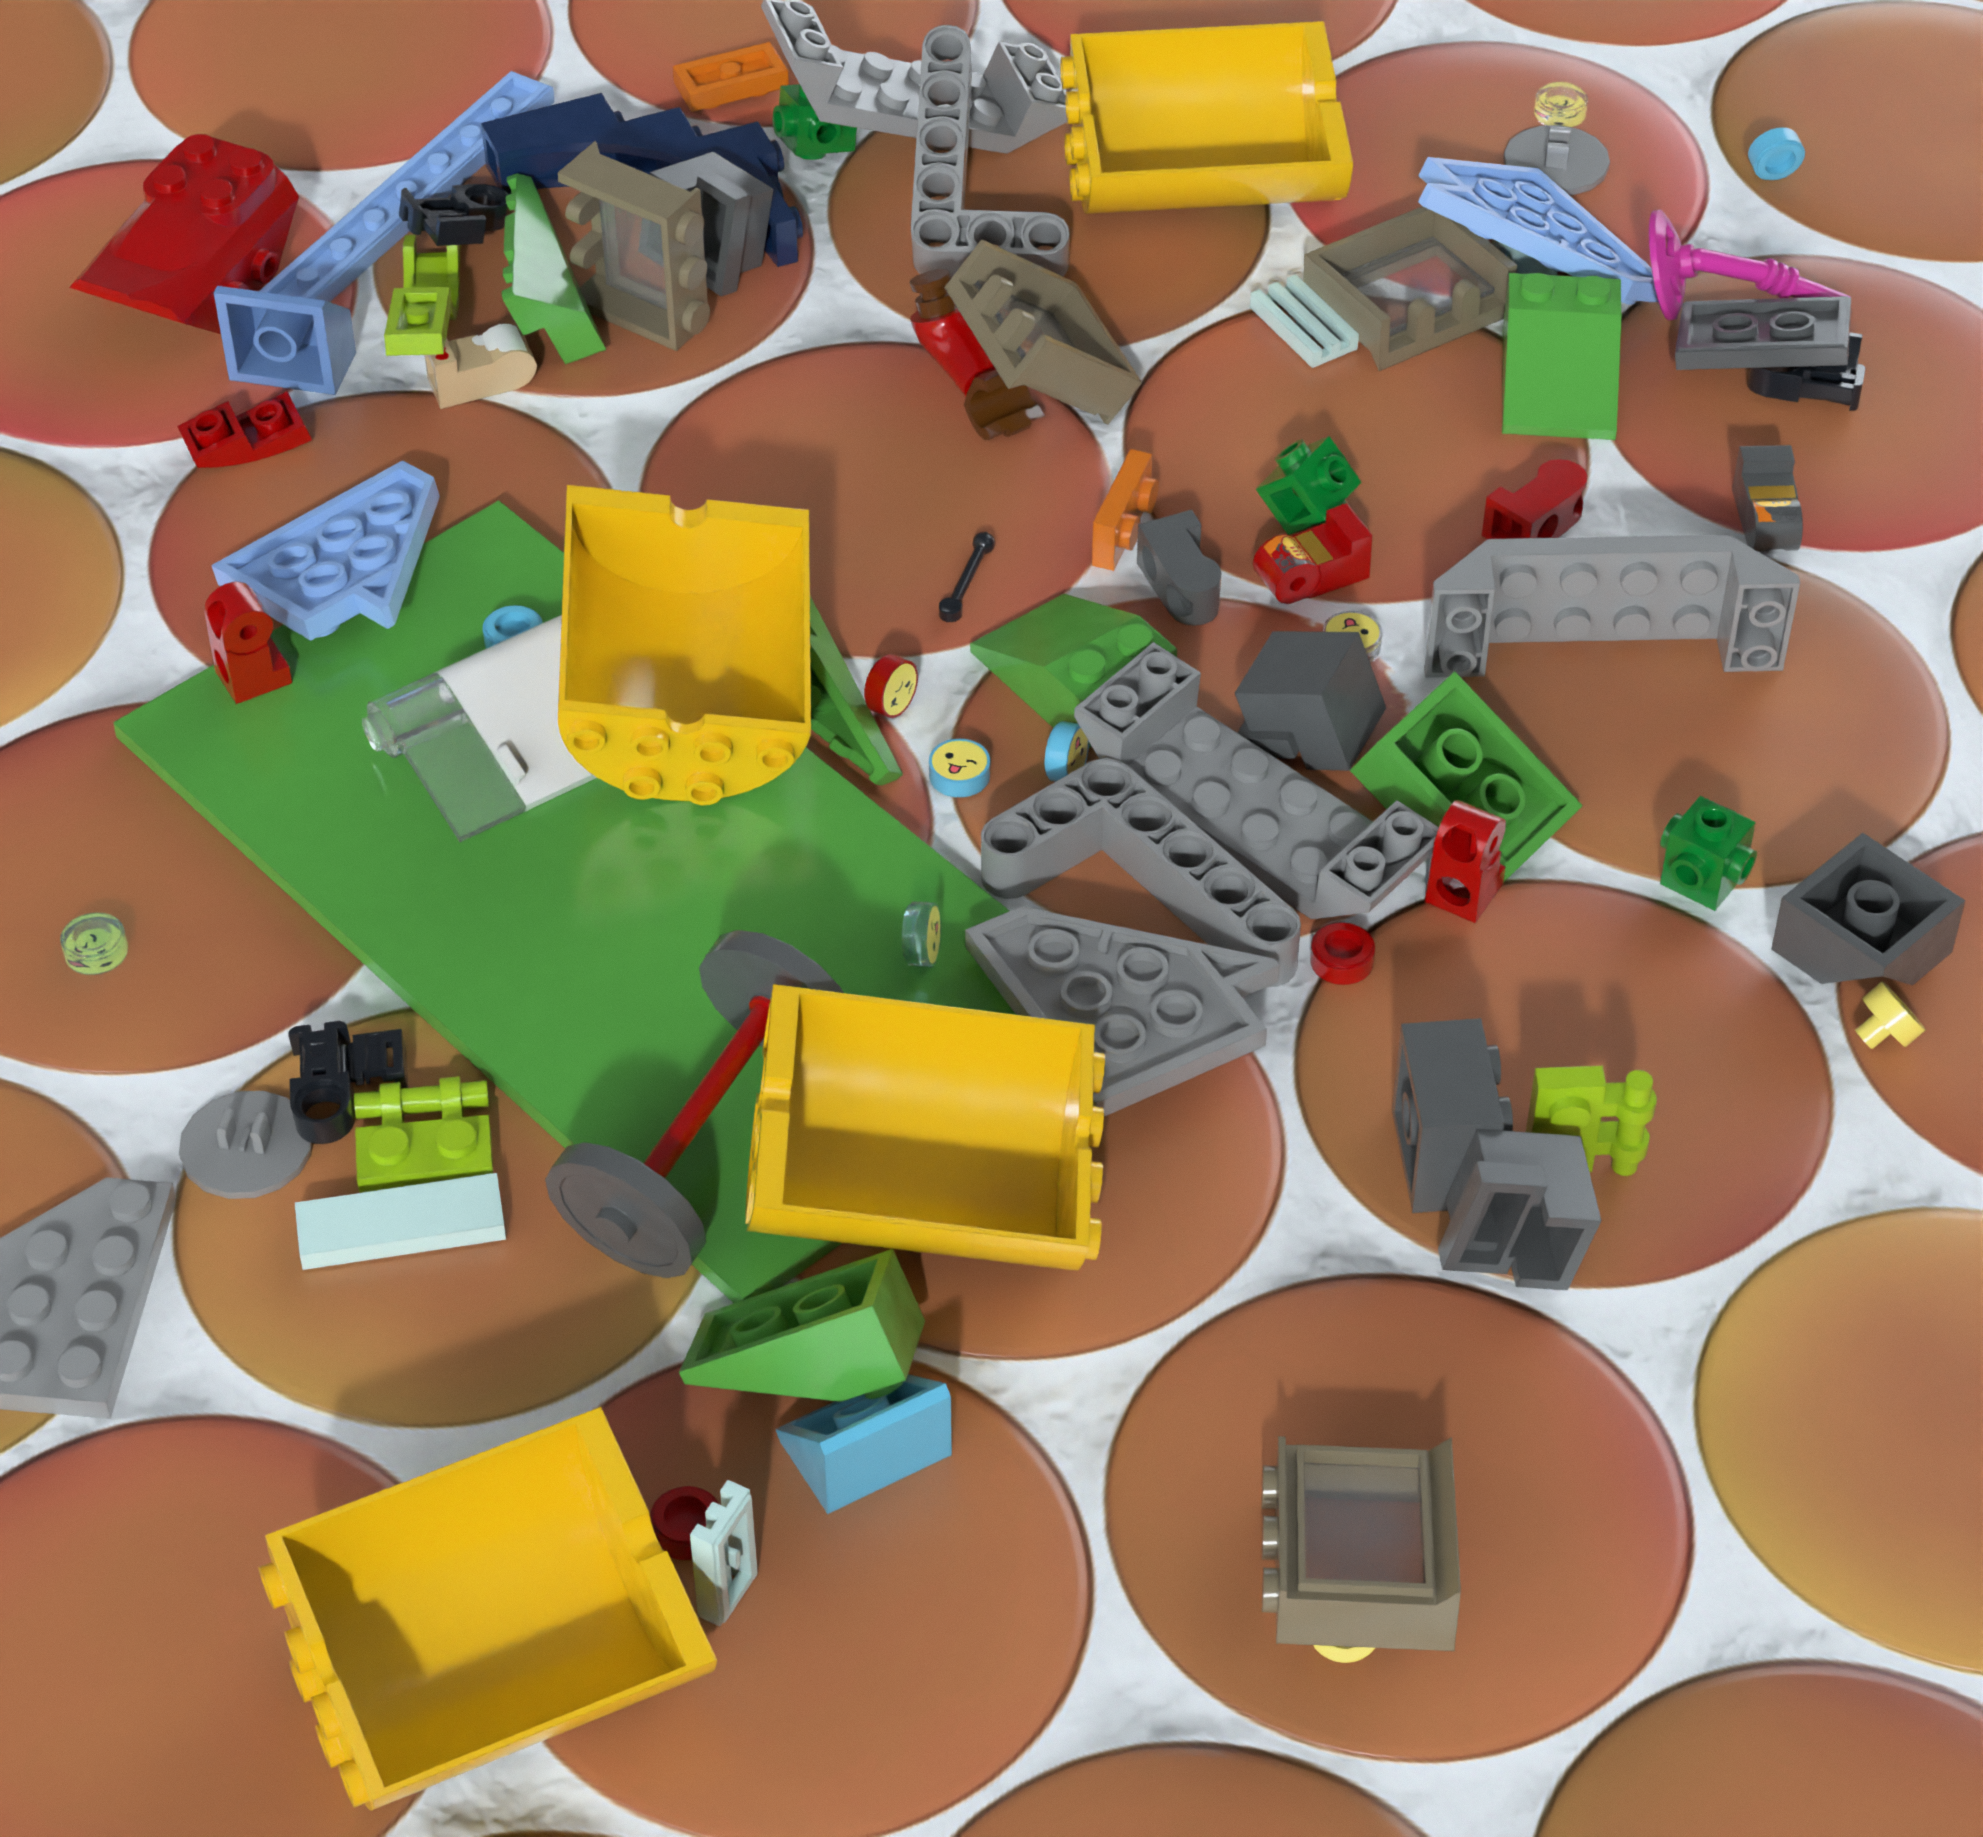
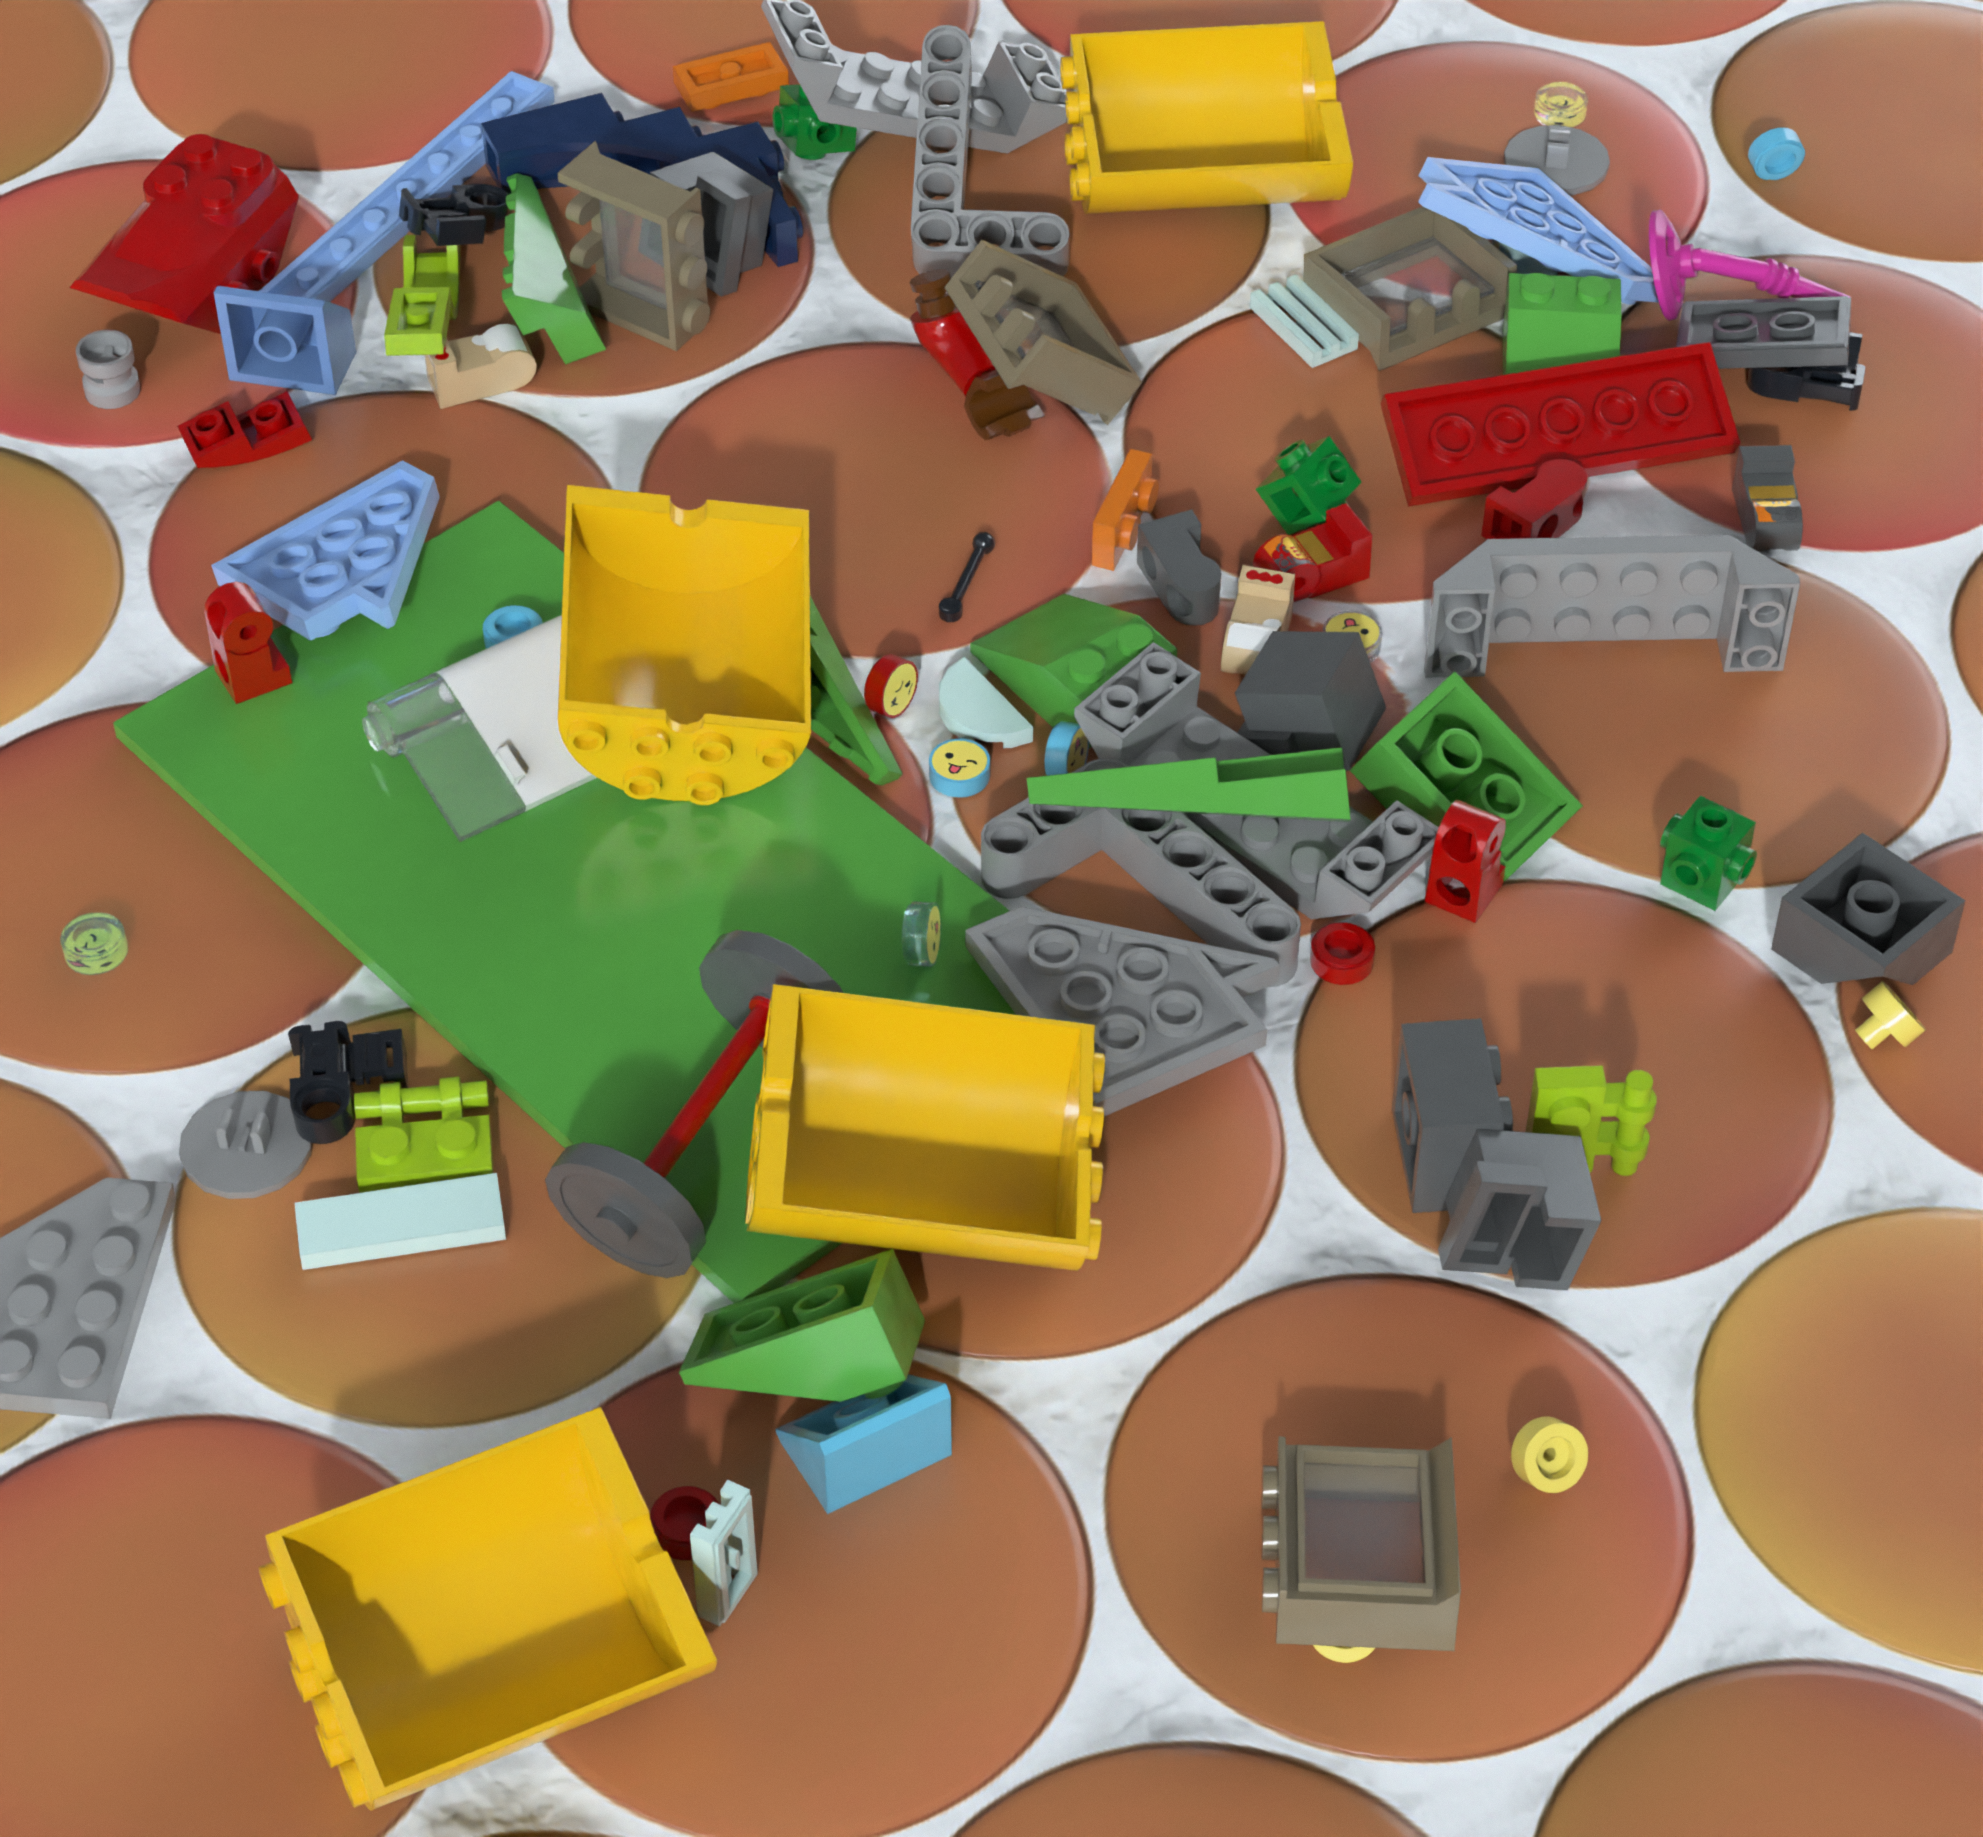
none -> light grey wheel [76,330,141,409]
none -> light aqua tile [939,657,1033,748]
none -> bright green wedge [1027,747,1351,822]
none -> tan leg [1221,565,1295,675]
none -> red plate [1380,342,1741,507]
none -> light yellow tile [1511,1416,1588,1493]

